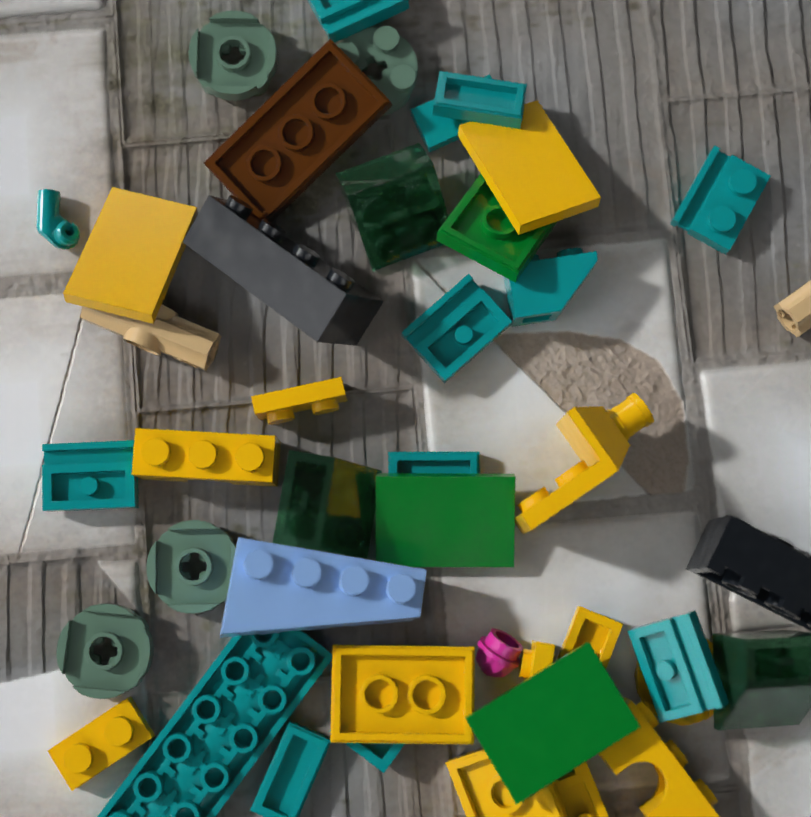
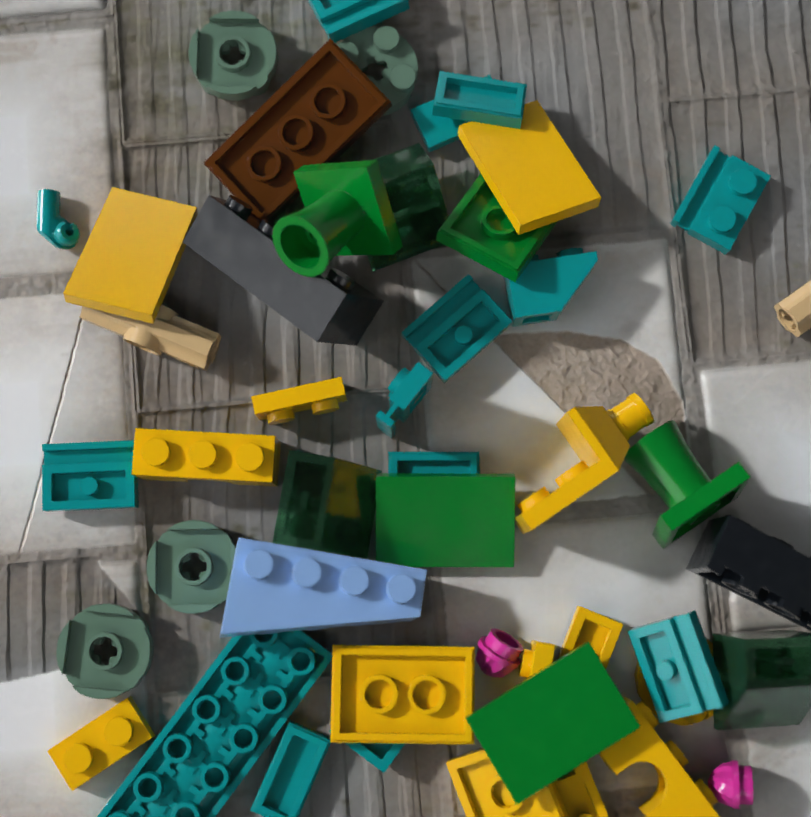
none -> green plant [272,160,403,277]
none -> teal plate [376,362,433,439]
none -> green plant [624,420,750,549]
none -> dark pink plate [708,760,753,809]

